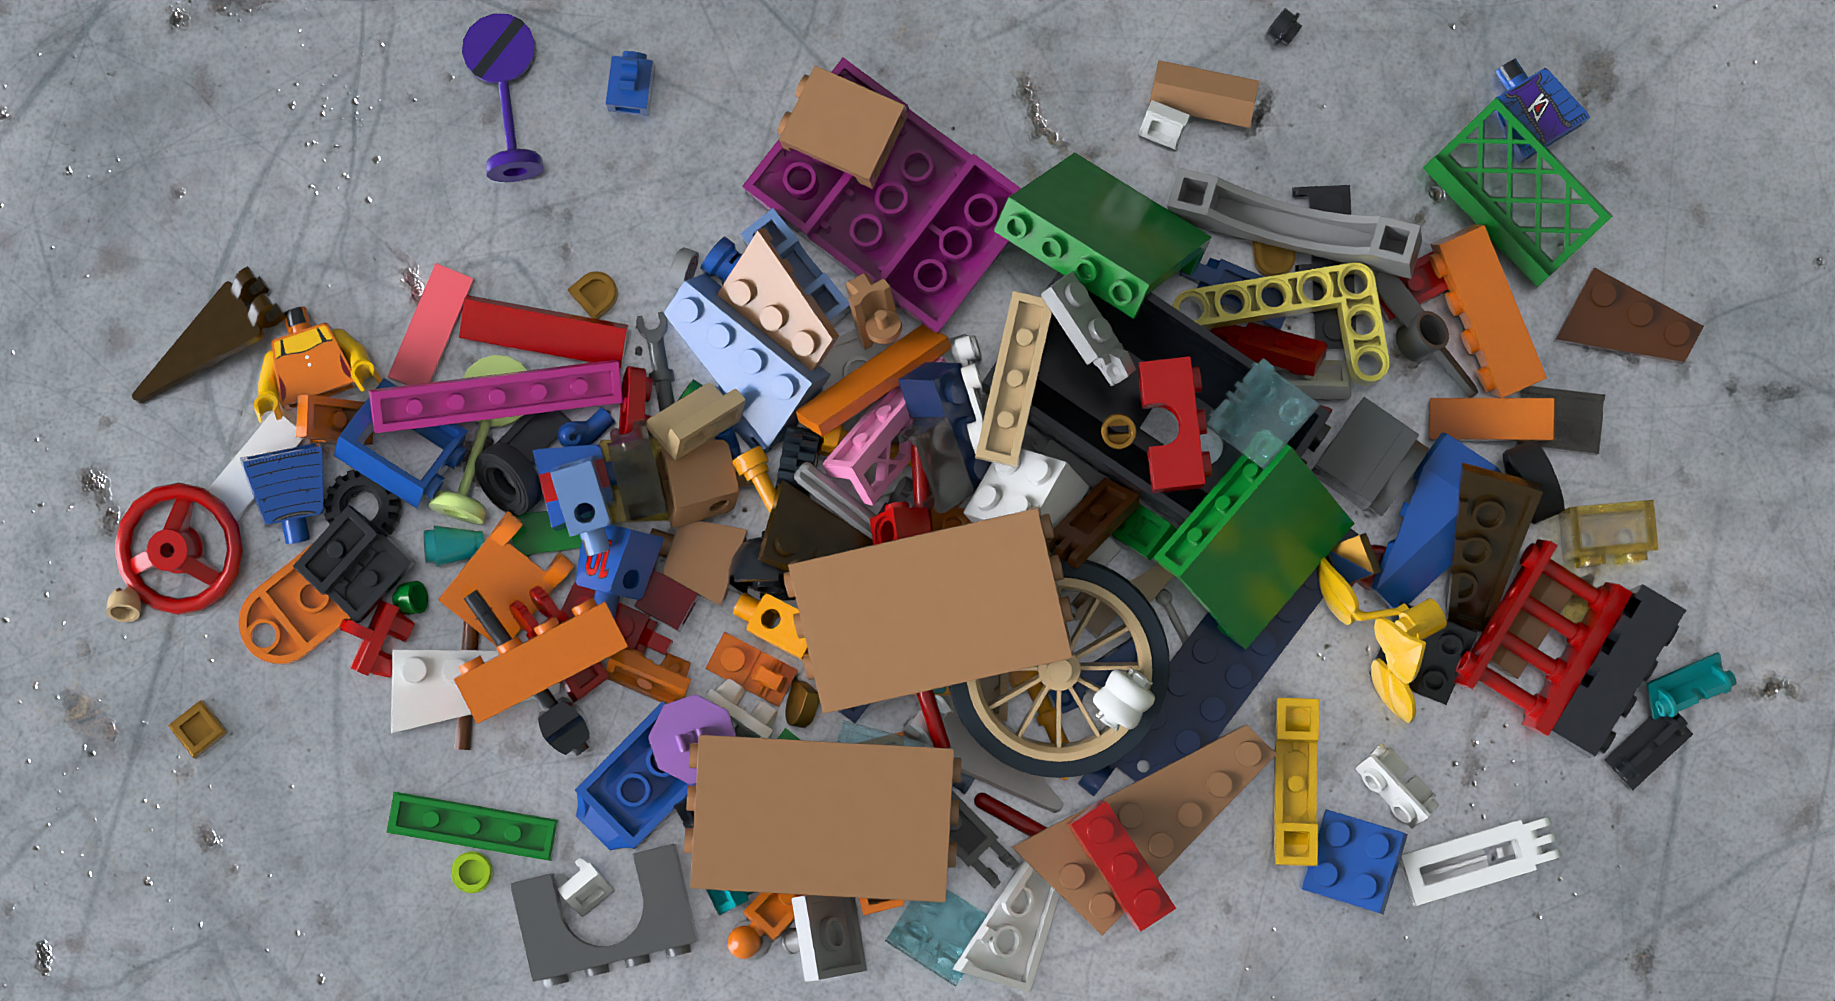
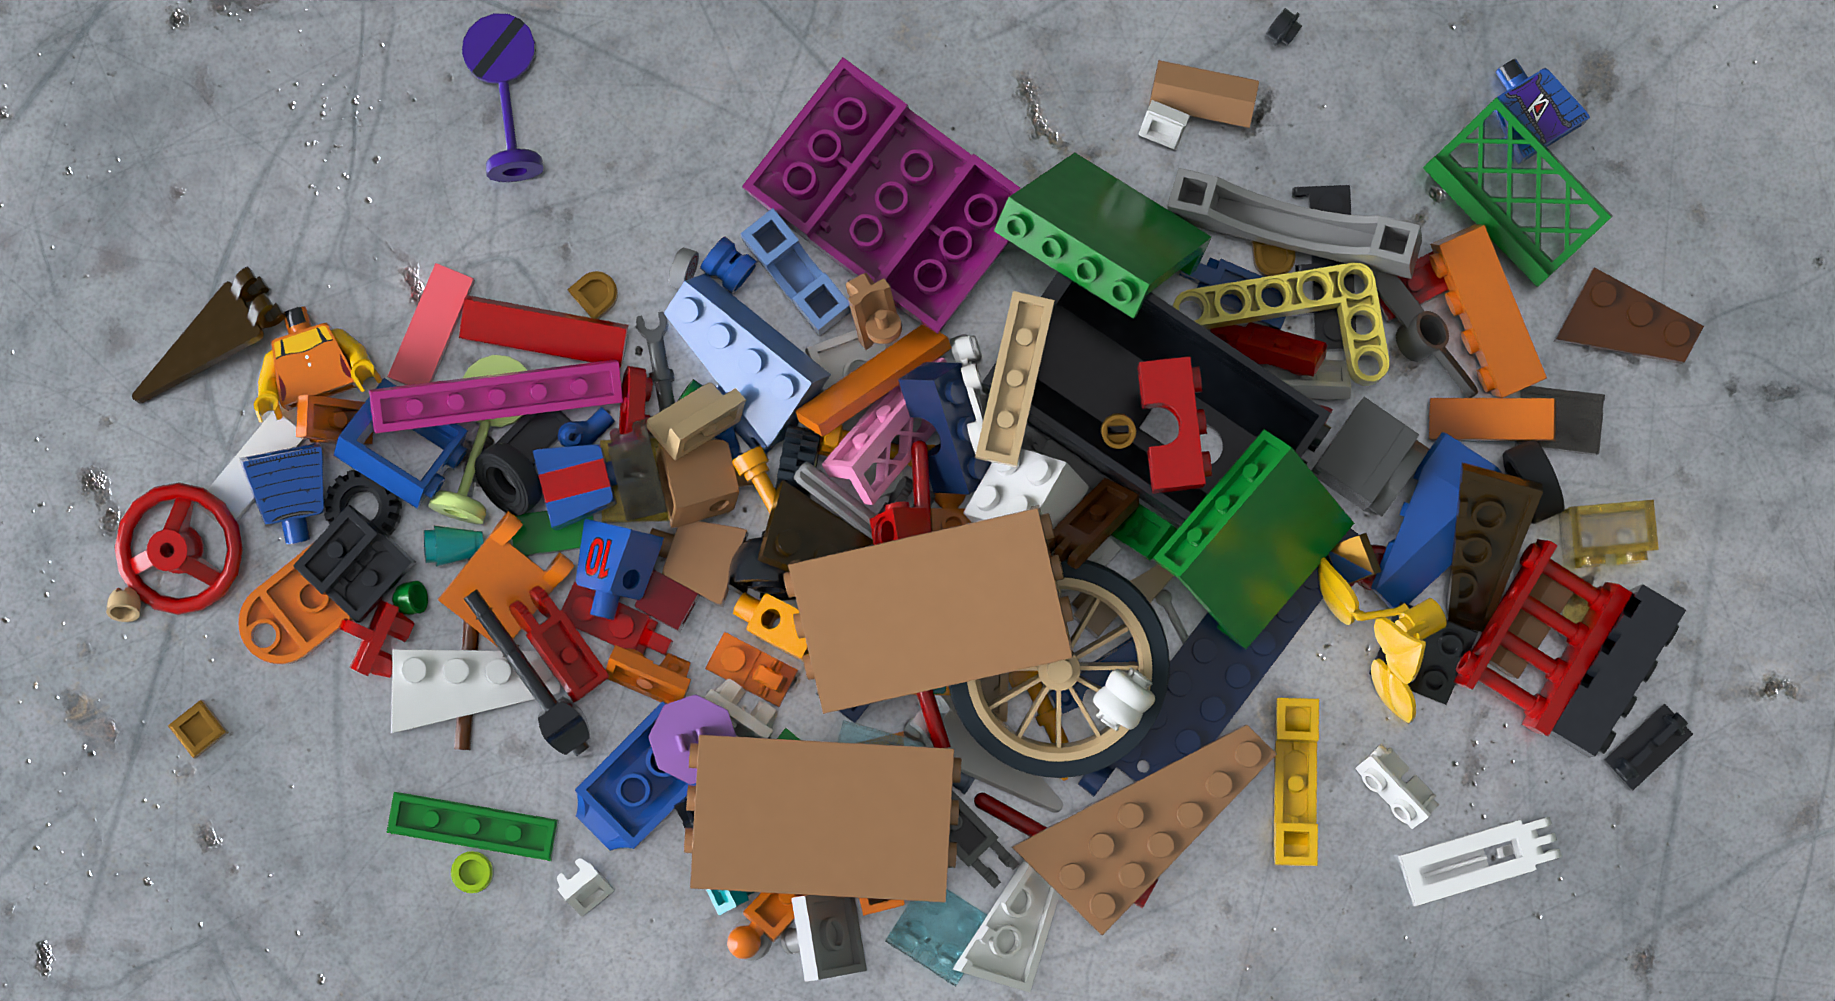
orange brick [454,598,628,724] -> none
dark grey arch [510,844,699,988] -> none
medium blue torso [550,455,612,556] -> none
blue brick [606,51,655,116] -> none
wing [717,228,839,371] -> none
medium nougat panel [777,66,908,189] -> none
pearl gold tile [785,679,820,728] -> none
clear smoke hinge [898,417,975,513] -> none
light grey hinge [1041,271,1137,386] -> none
red arch [1066,800,1176,932] -> none
clear light blue hinge [1206,359,1320,469] -> none
blue plate [1302,809,1408,915] -> none
teal hinge [1646,652,1737,720] -> none

